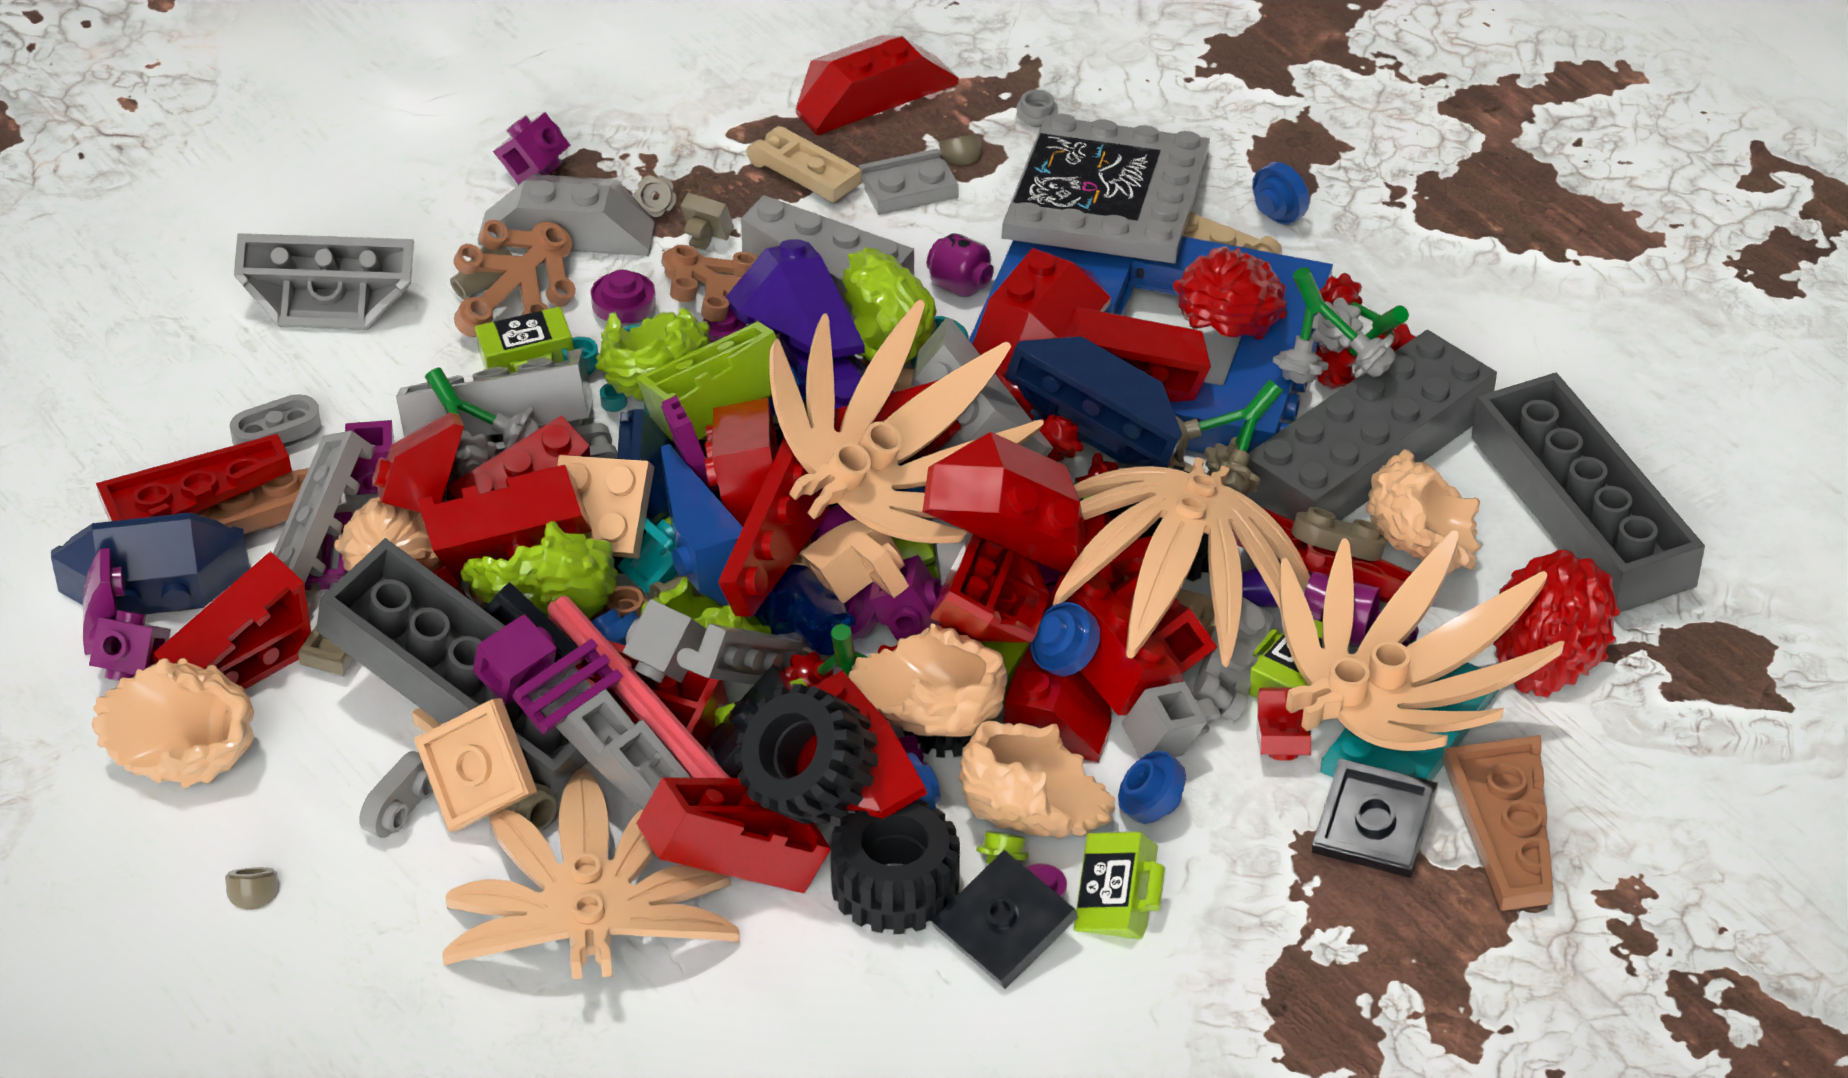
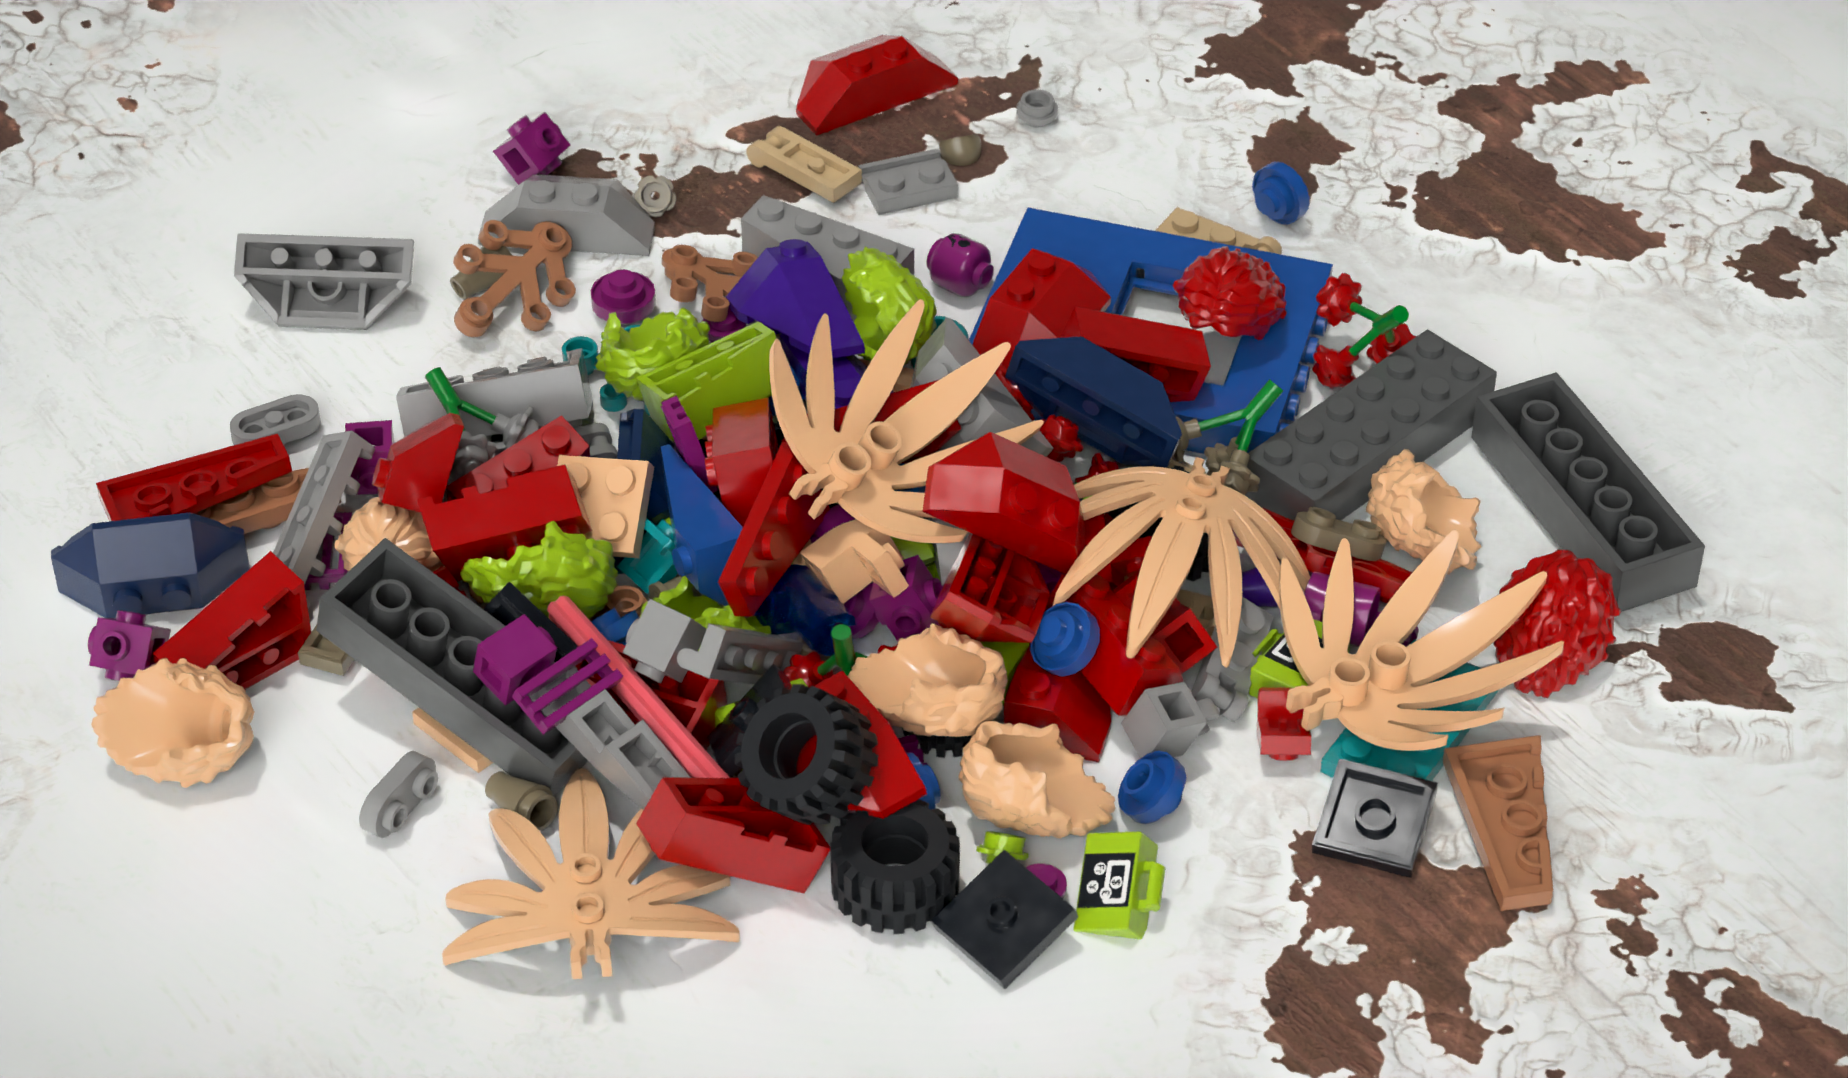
magenta slope [83,548,125,655] -> none
dark tan piece [225,867,278,910] -> none
light nougat plate [414,698,538,832] -> none
lime piece [475,306,574,373] -> none
dark tan tile [681,192,734,250] -> none
light grey plate [1001,114,1210,264] -> none
light grey plant [1272,267,1396,384] -> none

